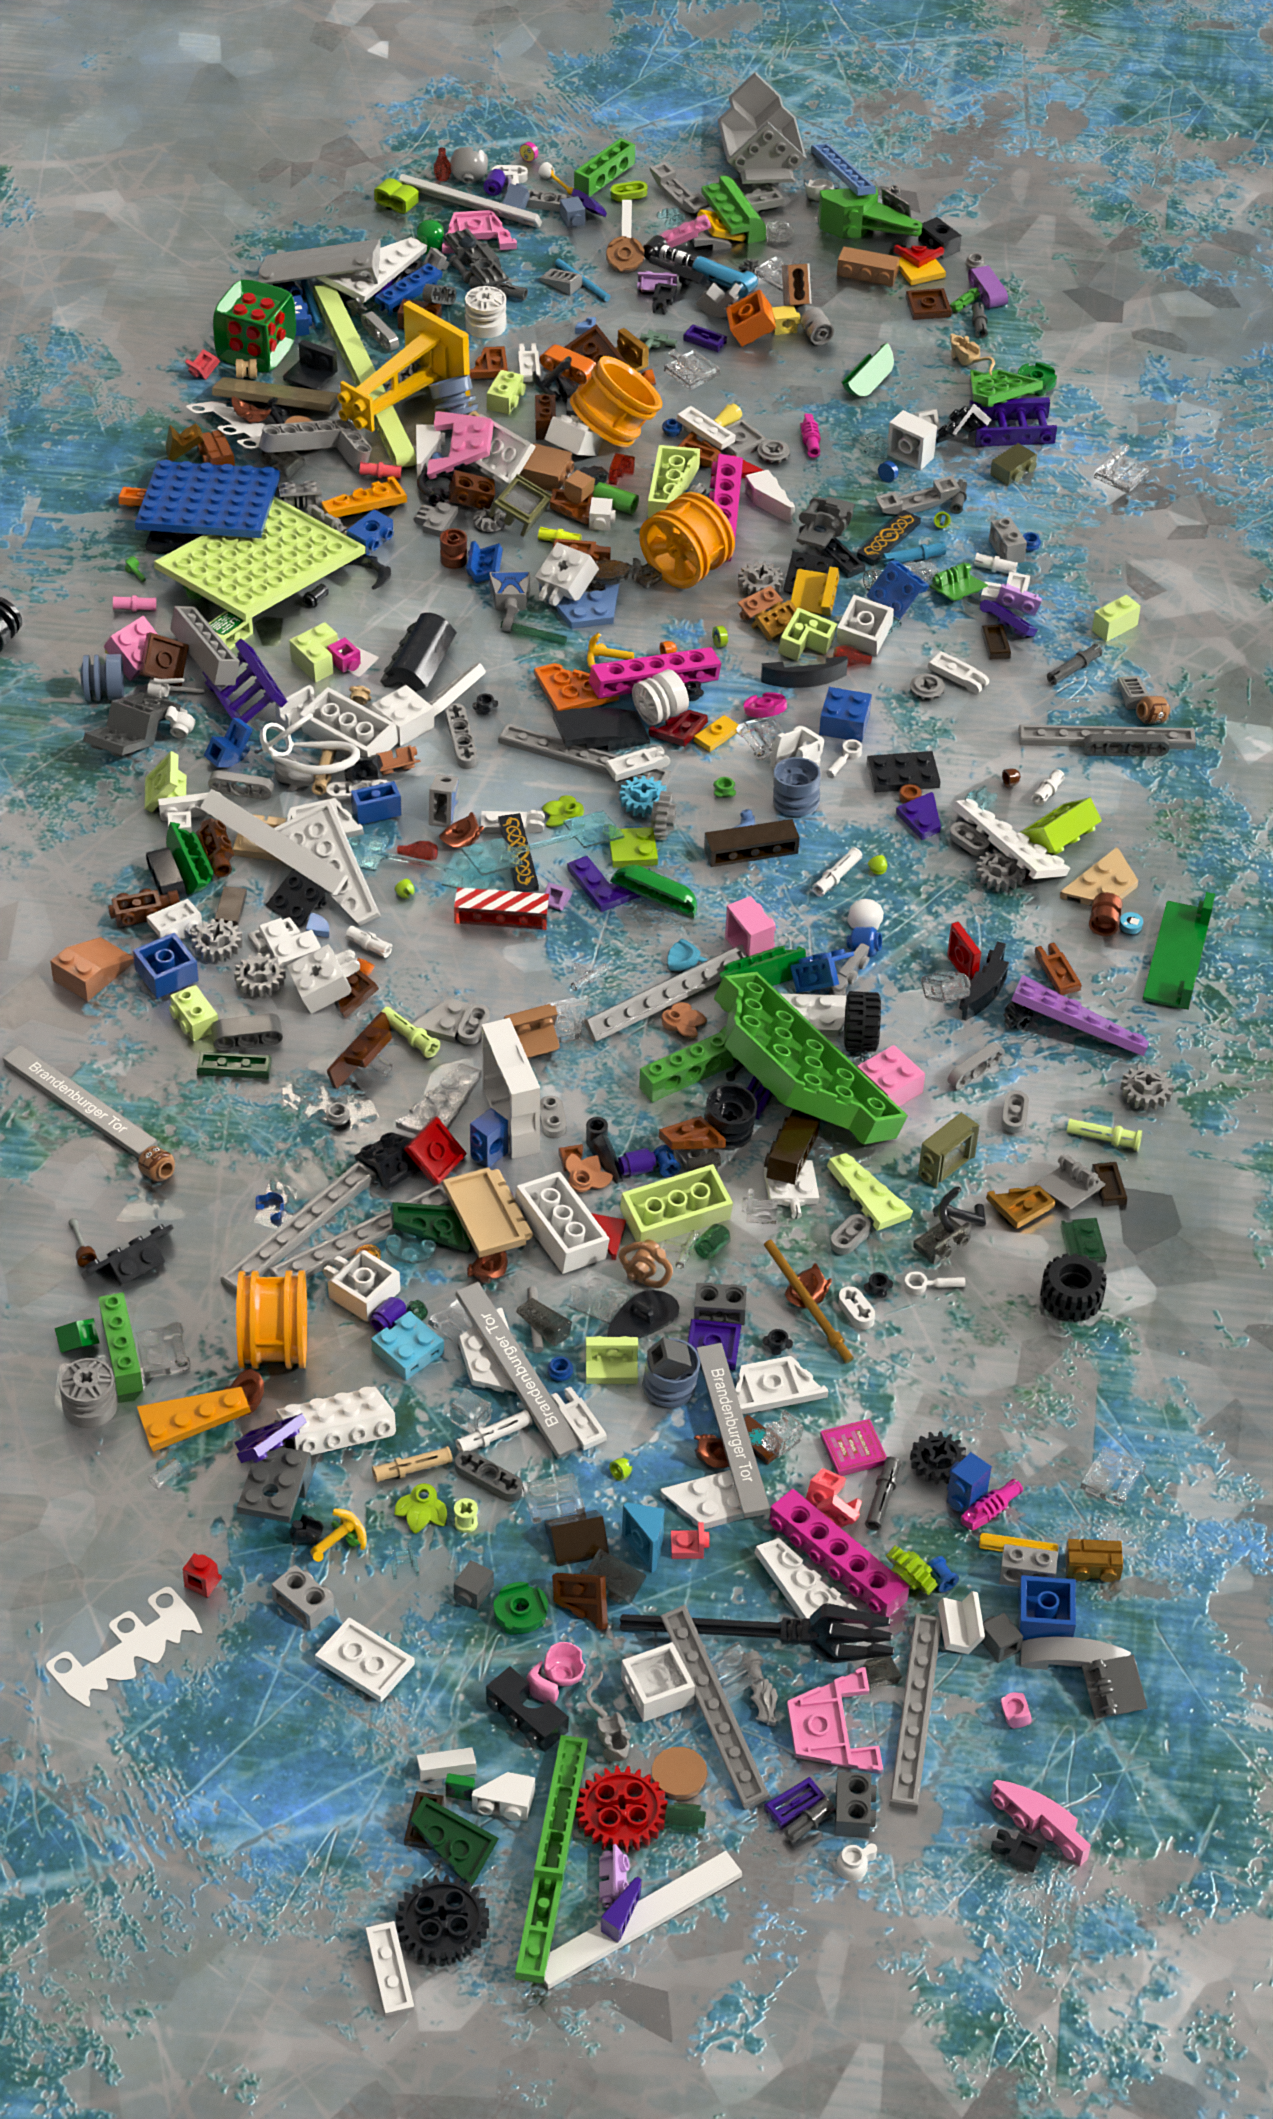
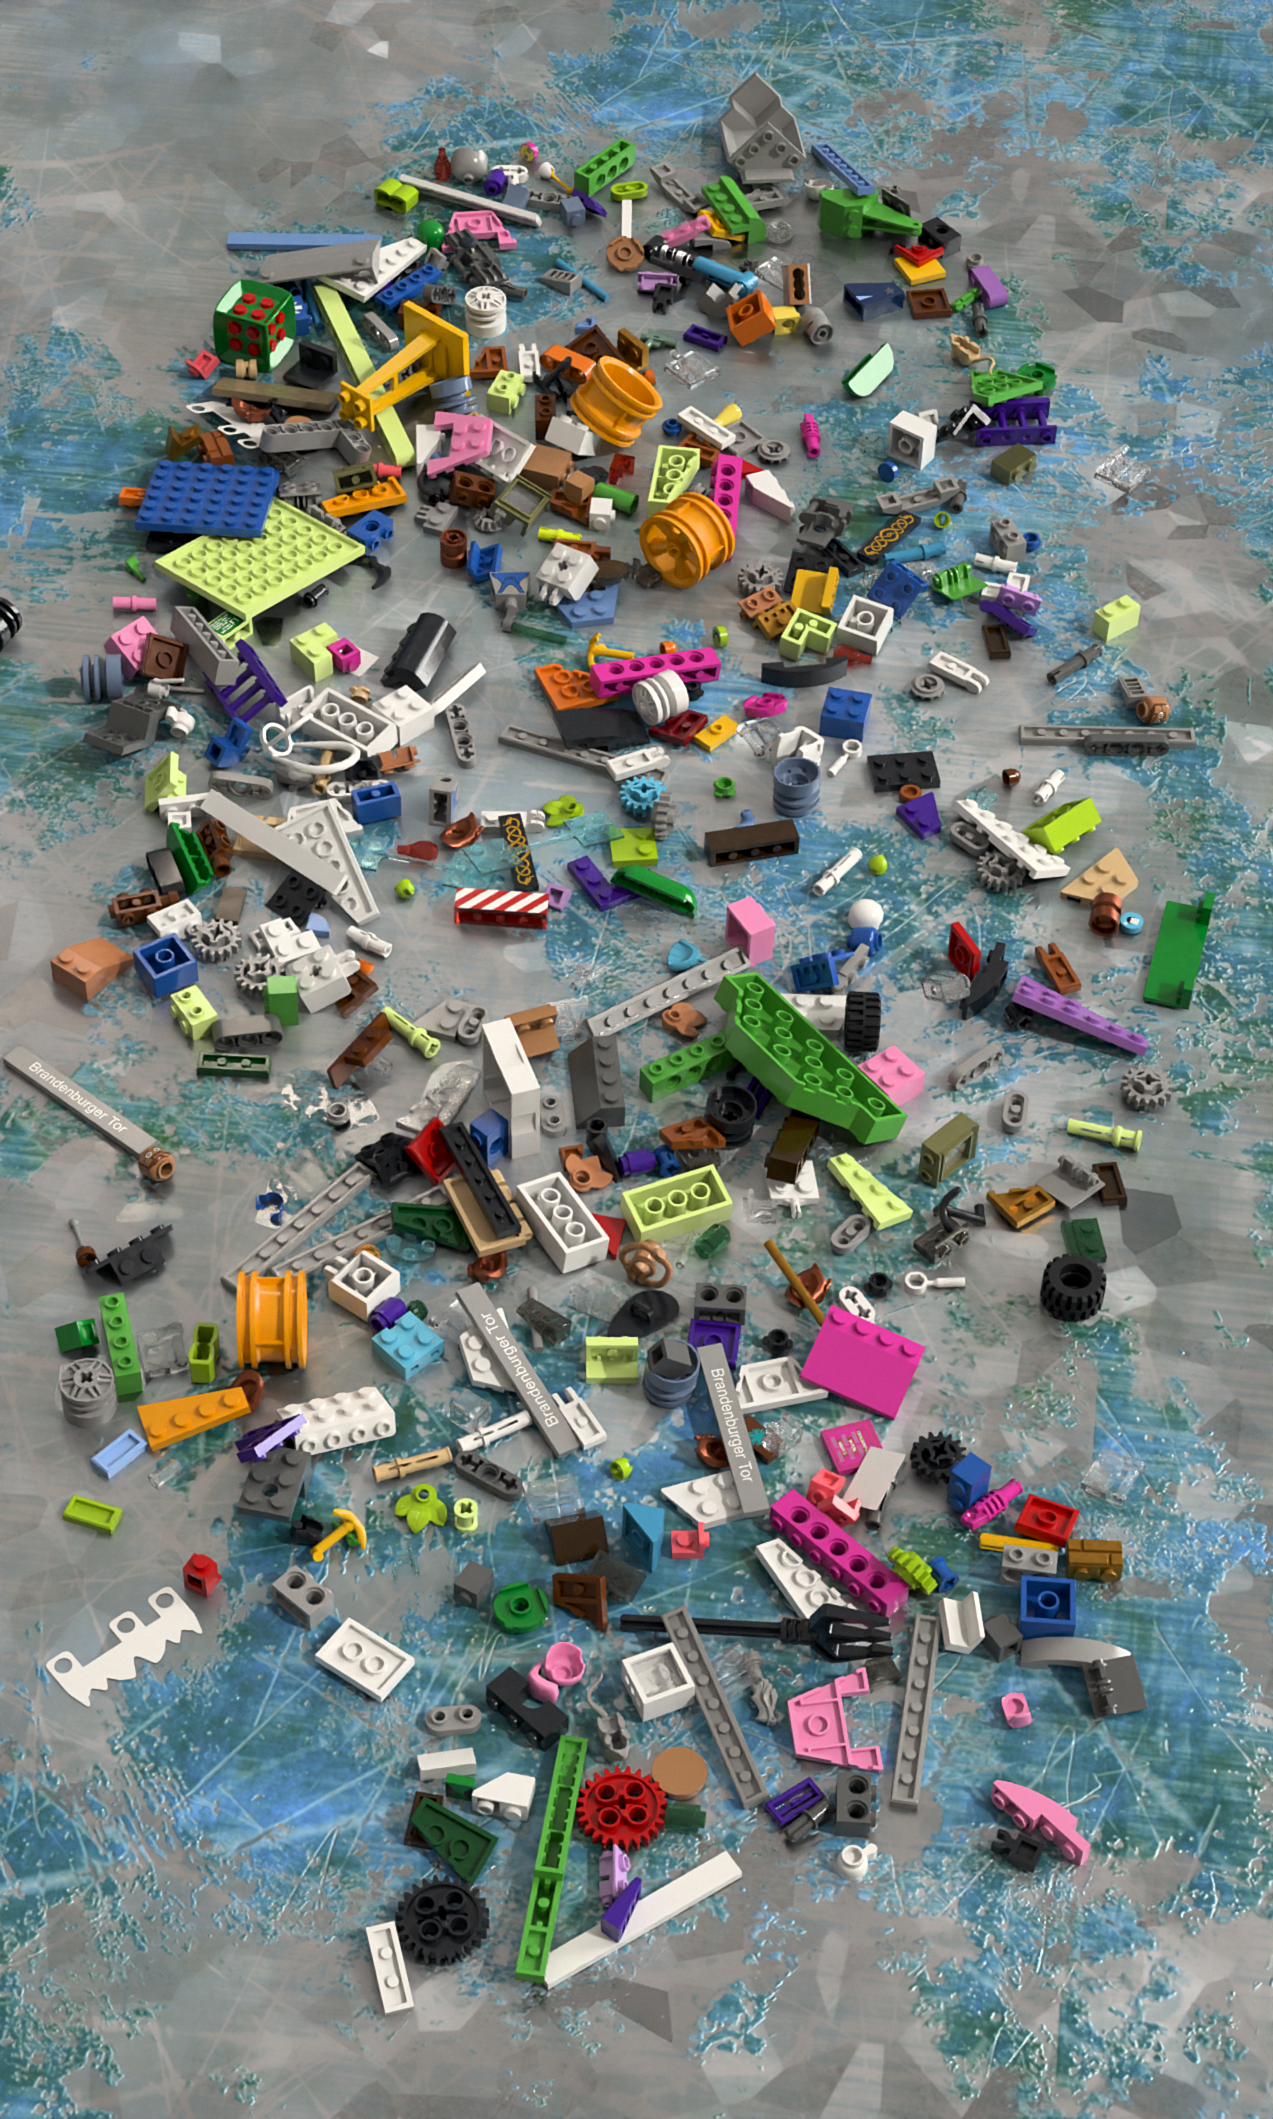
dark grey plant [347,298,367,318] -> none
black plate [472,693,498,715] -> none
blue plate [548,1356,573,1381] -> none
green brick [719,946,806,986] -> none
medium nougat brick [837,246,900,286] -> none
none -> lime tile [62,1494,123,1535]
none -> light blue tile [90,1428,148,1479]
none -> lime brick [188,1322,220,1383]
none -> medium blue tile [227,232,382,251]
none -> bright green brick [263,975,299,1026]
none -> olive brick [332,460,378,494]
none -> light grey plate [426,1704,481,1737]
none -> black plate [439,1121,522,1239]
none -> dark grey slope [568,1035,625,1129]
none -> dark pink piece [799,1305,925,1421]
none -> white sticker [842,1446,906,1511]
none -> dark blue slope [843,282,905,321]
none -> red plate [1014,1494,1080,1548]

